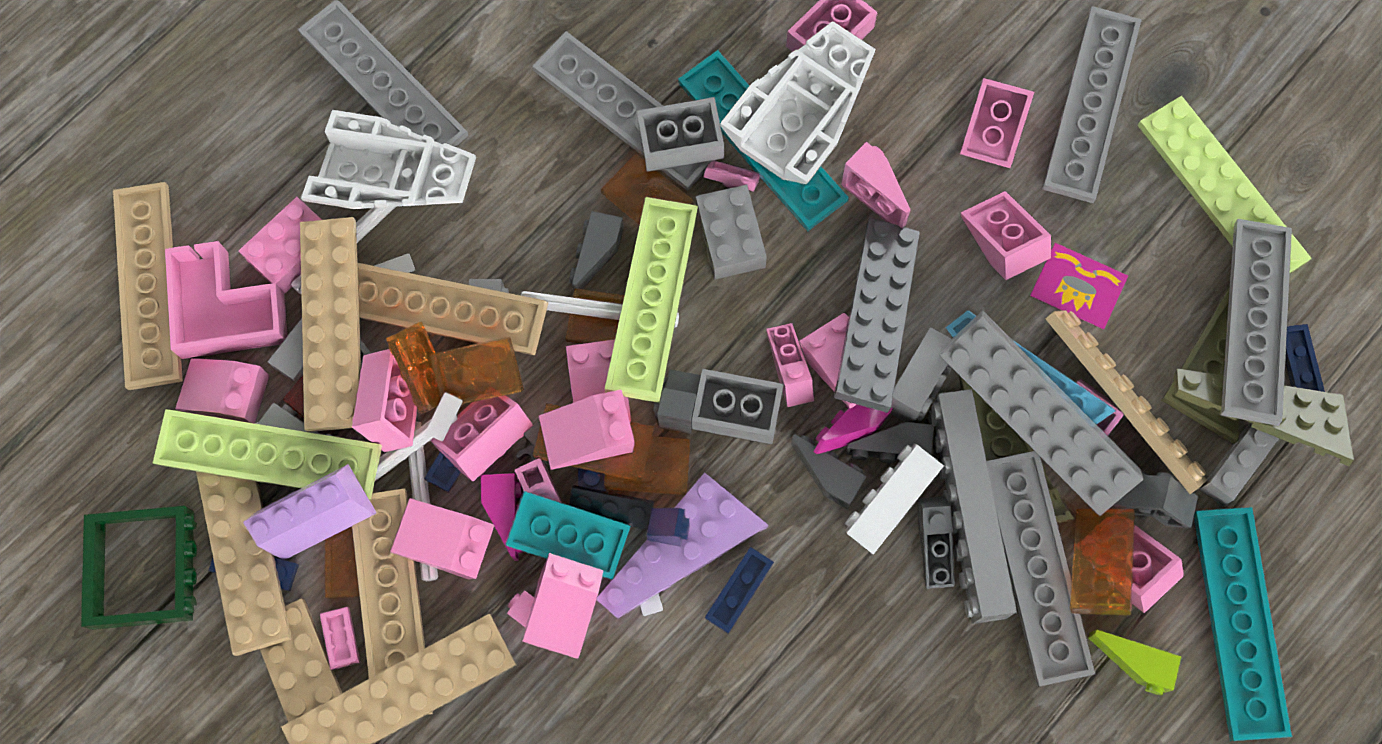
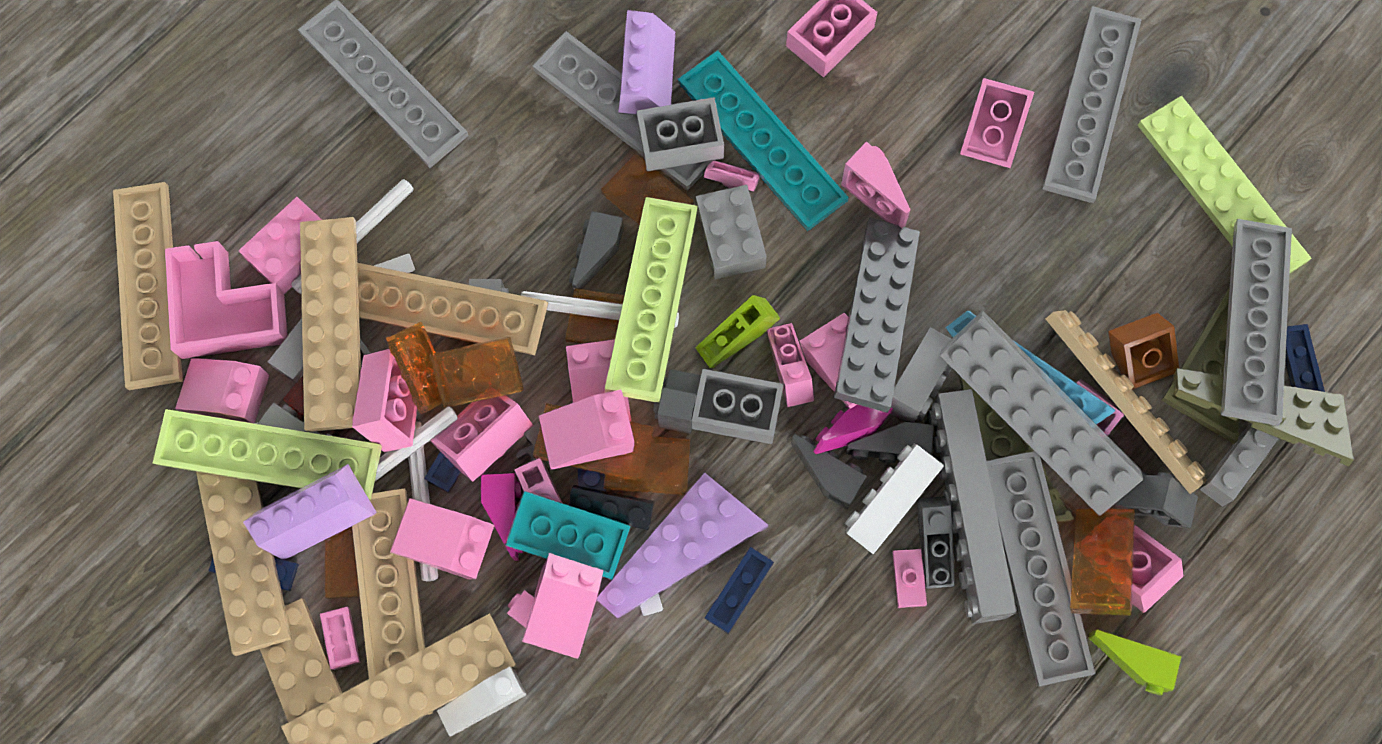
dark green window [81,506,197,630] -> none
white wedge [301,110,476,209] -> none
white sticker [425,393,462,441] -> none
dark blue slope [647,508,690,547] -> none
white wedge [720,21,876,184] -> none
bright pink slope [961,191,1051,280] -> none
dark pink sticker [1030,243,1128,329] -> none
teal plate [1194,507,1292,741] -> none
none -> white slope [437,667,527,737]
none -> lavender slope [618,10,675,114]
none -> lime slope [695,295,781,368]
none -> bright pink plate [892,549,927,608]
none -> dark orange slope [1108,313,1179,390]

